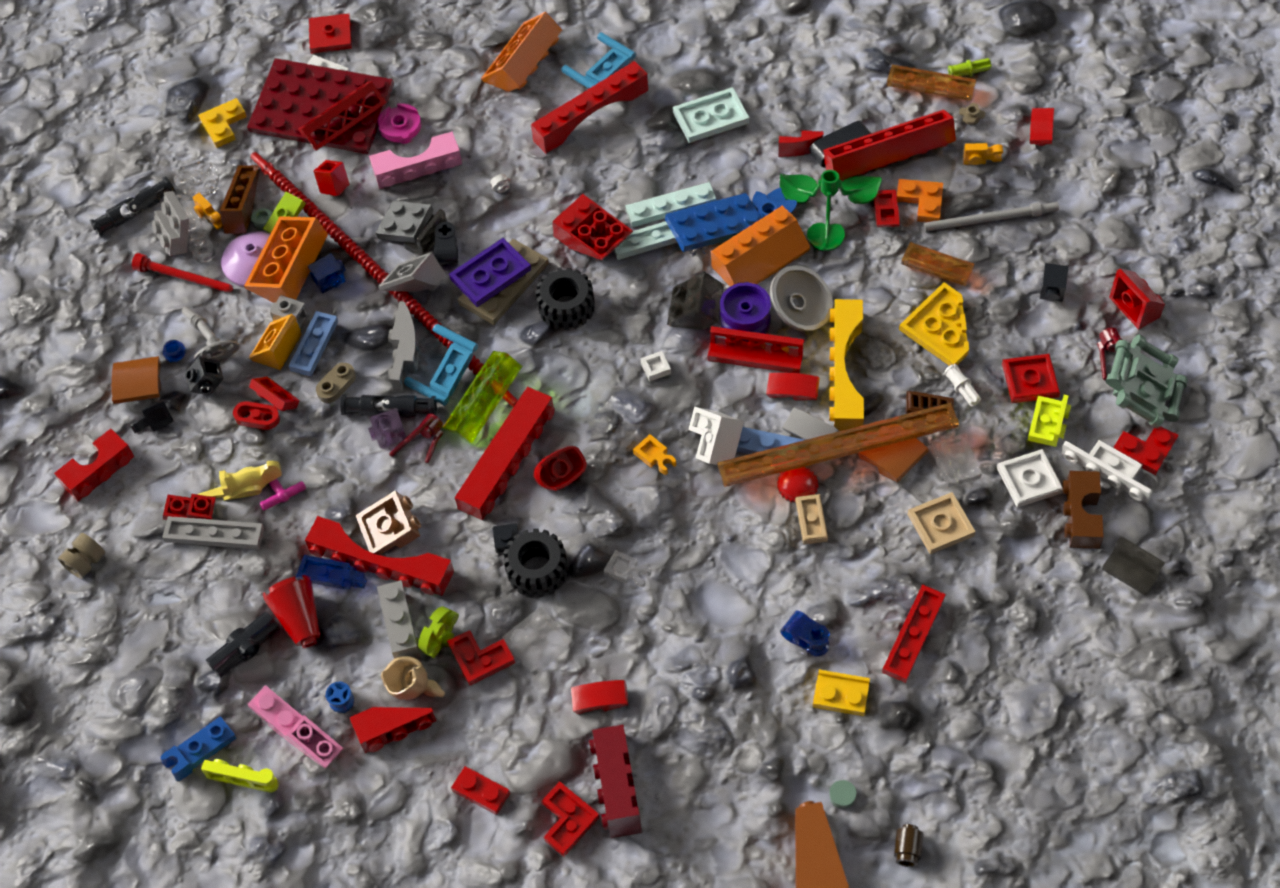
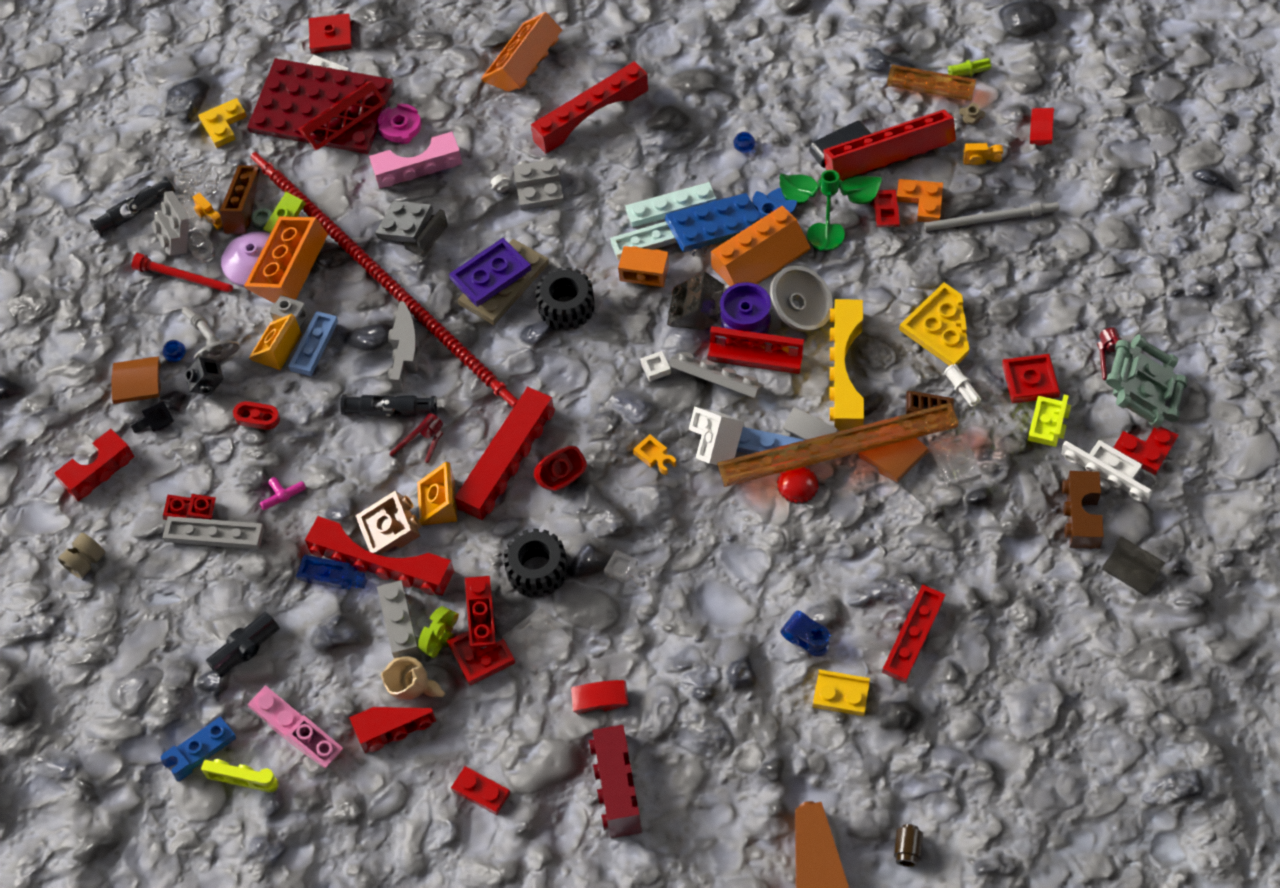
light yellow animal [198,461,282,501] -> none
red plate [249,376,300,411] -> none
red cone [263,575,320,648] -> none
clear blue brick [308,253,346,294] -> none
red brick [313,160,350,196] -> none
dark tan plate [316,363,356,403] -> none
blue wheel [325,682,355,713] -> none
clear purple brick [368,408,406,448] -> none
light grey slope [378,252,446,292] -> none
dark azure plate [404,324,478,406] -> none
black piece [434,222,459,265] -> none
clear neon green fence [442,351,523,444] -> none
black plate [493,523,518,553] -> none
red plate [542,781,600,857] -> none
red slope [552,194,633,260] -> none
dark azure plate [561,33,636,89] -> none
light aqua plate [673,87,749,143] -> none
red slope [766,373,820,401] -> none
red slope [778,130,824,157] -> none
tan plate [795,494,828,545] -> none
sand green tile [829,780,856,809] -> none
clear orange plate [901,242,975,286] -> none
tan plate [907,492,976,554] -> none
white plate [997,449,1063,508] -> none
black brick [1039,263,1069,302] -> none
red slope [1109,268,1165,330] -> none
none -> light orange slope [417,461,457,526]
none -> red slope [465,576,496,648]
none -> light grey plate [513,157,564,211]
none -> orange brick [618,246,669,287]
none -> light grey plate [669,352,764,398]
none -> clear blue plate [733,132,755,153]

